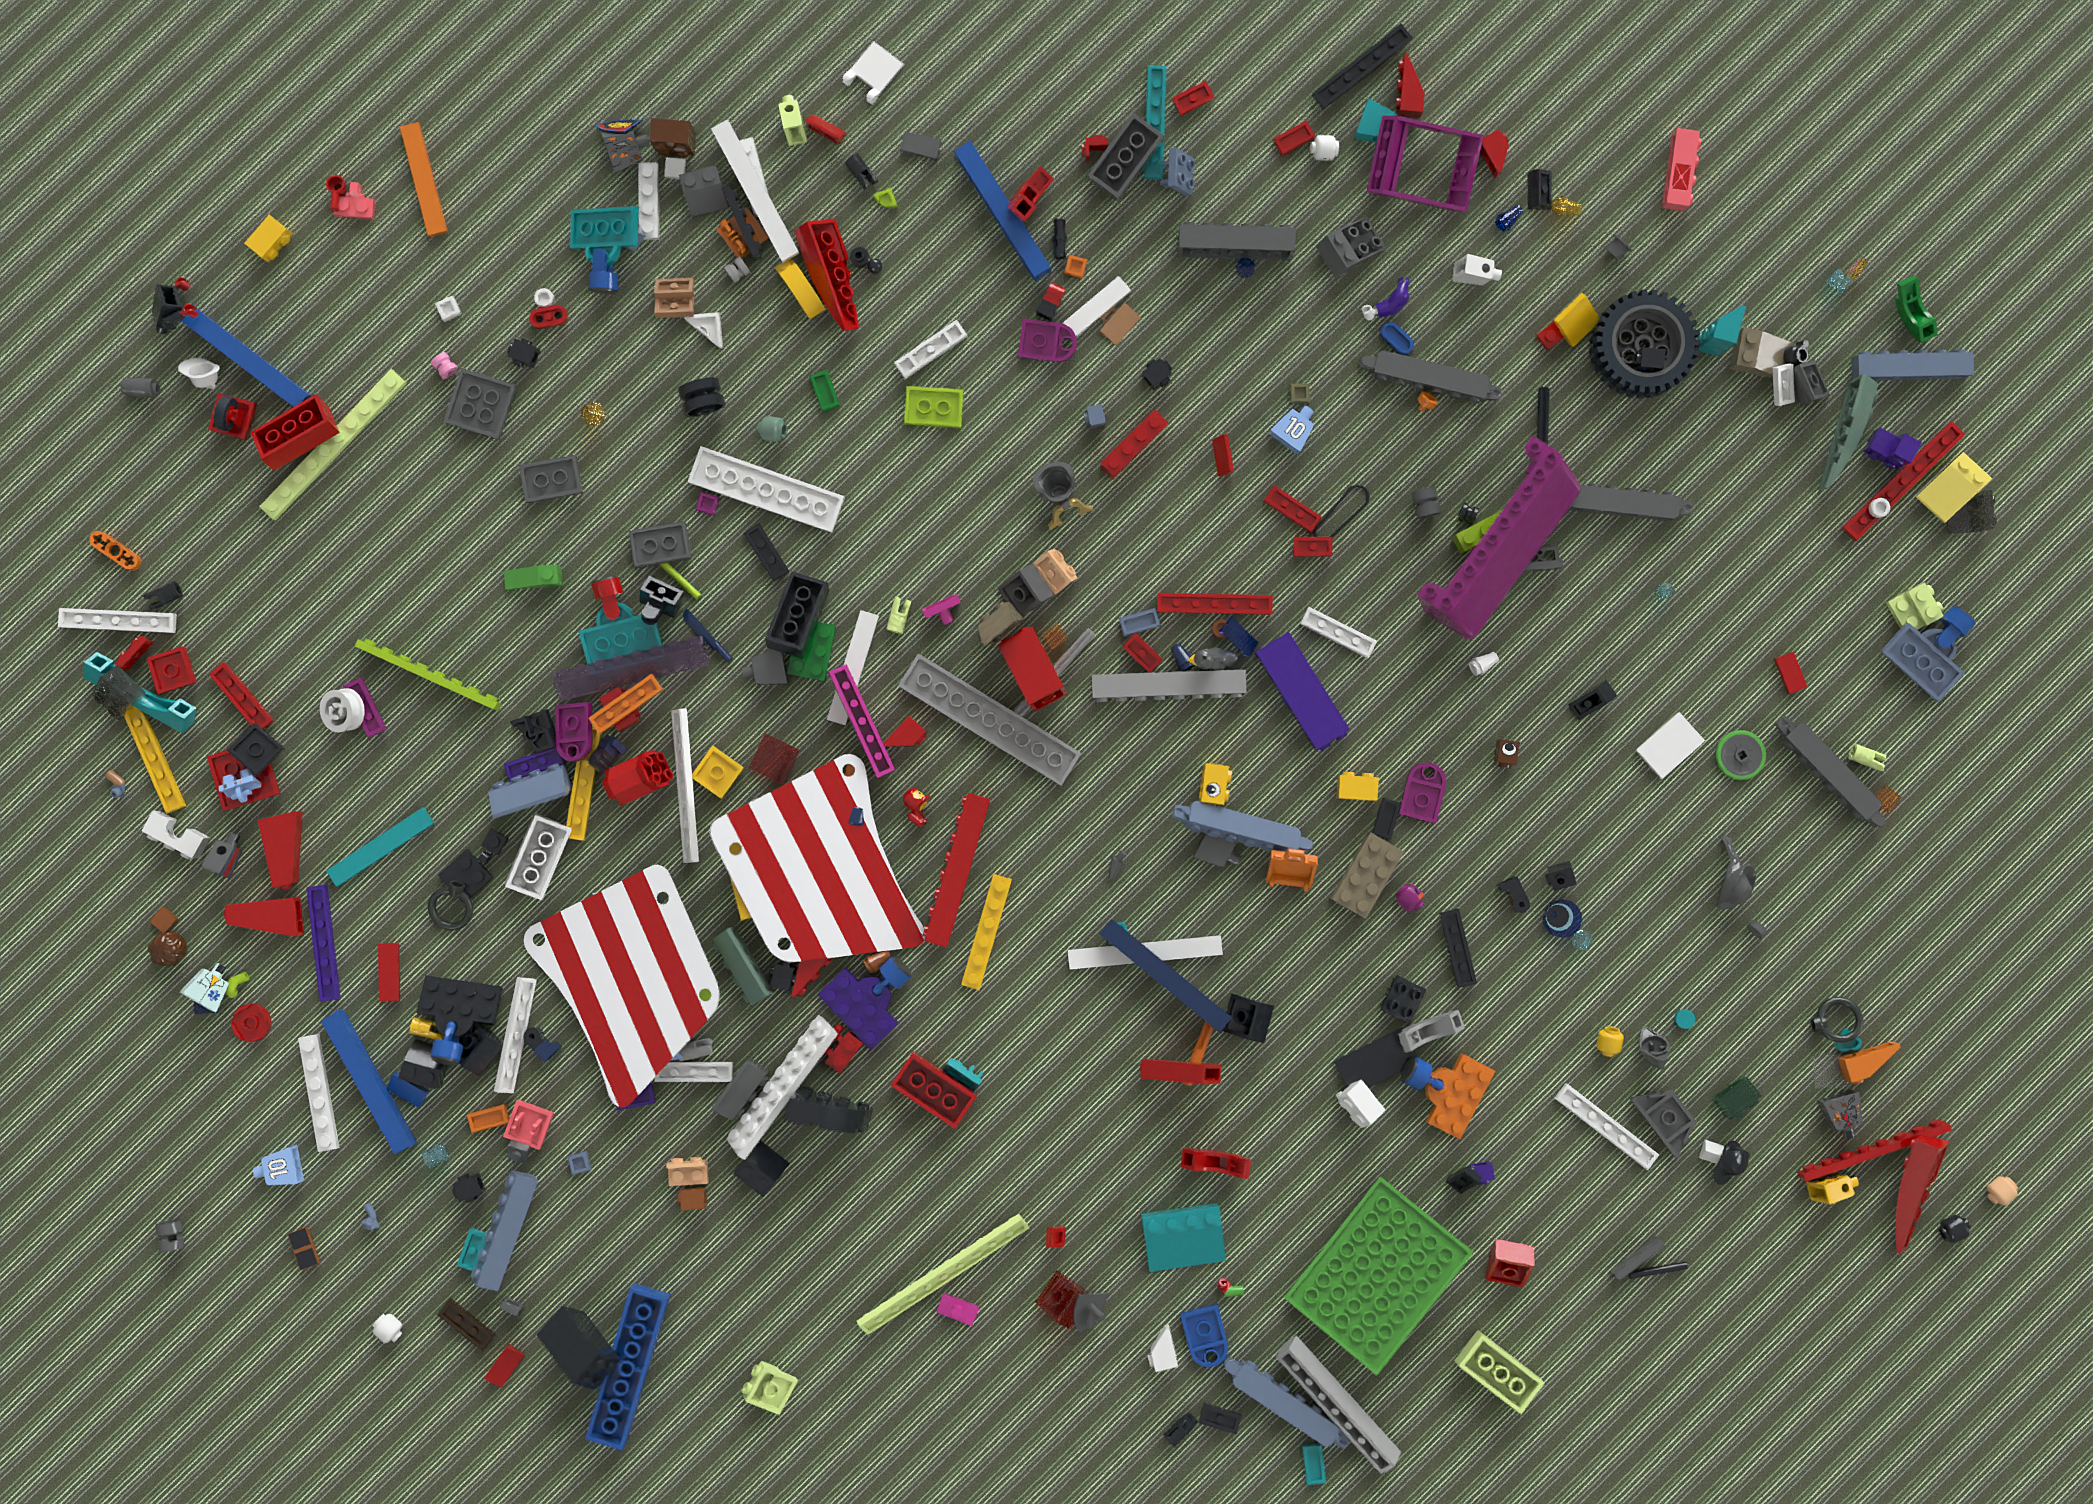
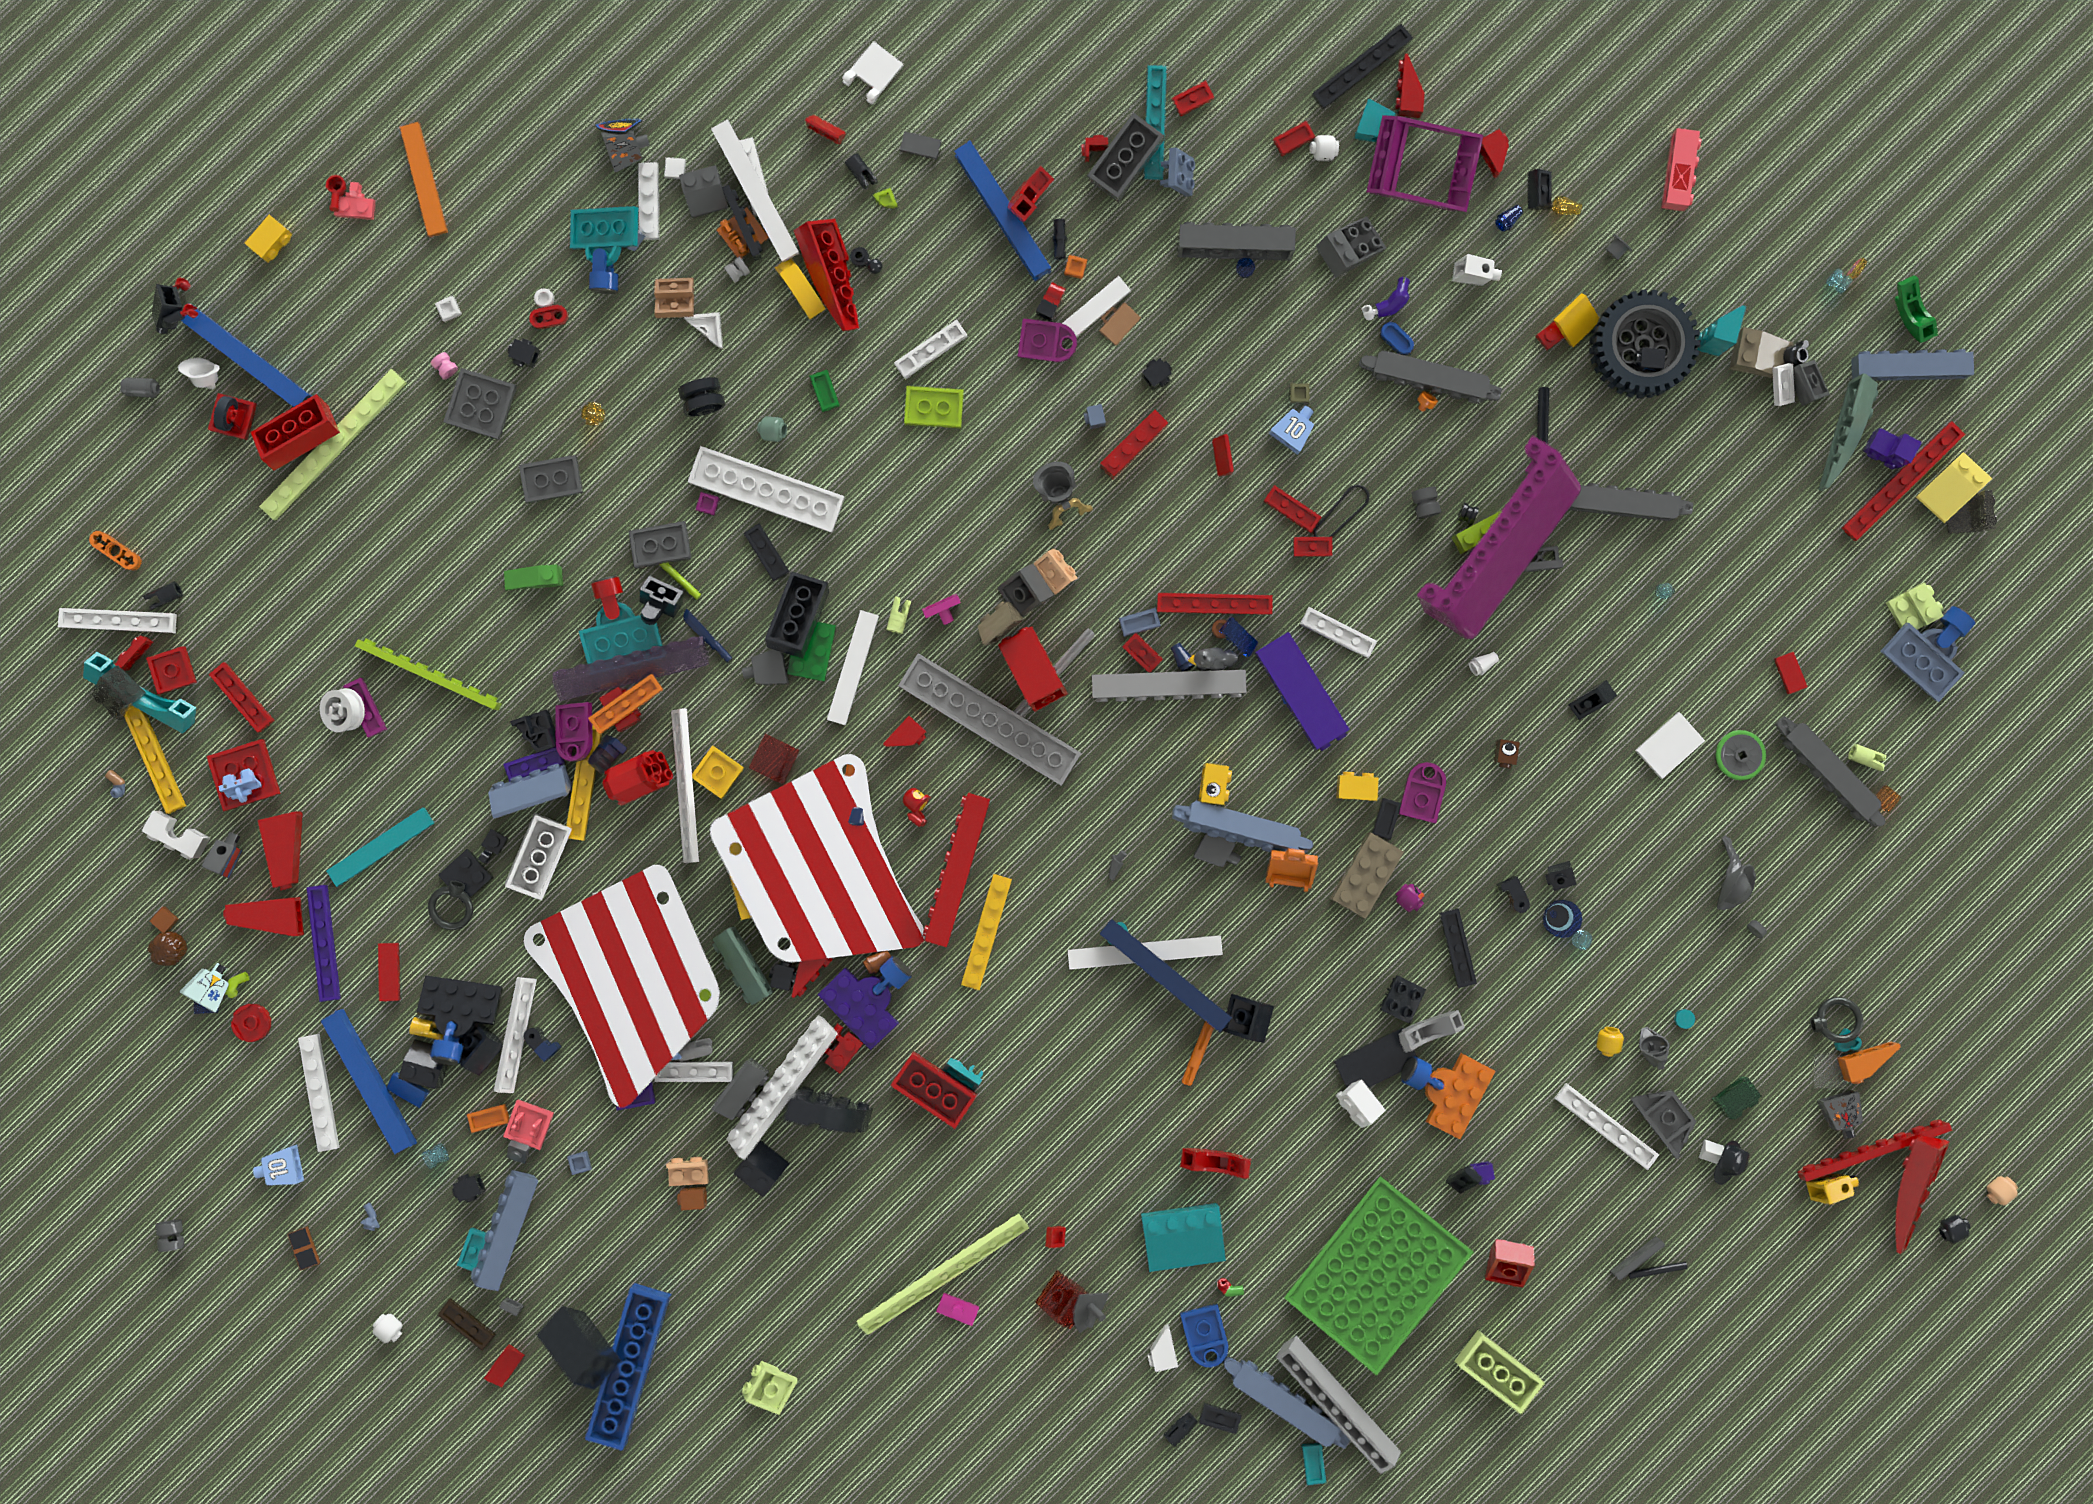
black plate [227,723,285,777] -> none
reddish brown brick [649,118,696,158] -> none
yellowish green torso [779,95,807,146] -> none
dark pink brick [828,664,895,778] -> none
clear orange plate [1042,624,1068,650] -> none
red slope [1140,1059,1222,1084] -> none
white tile [1869,498,1890,518] -> none

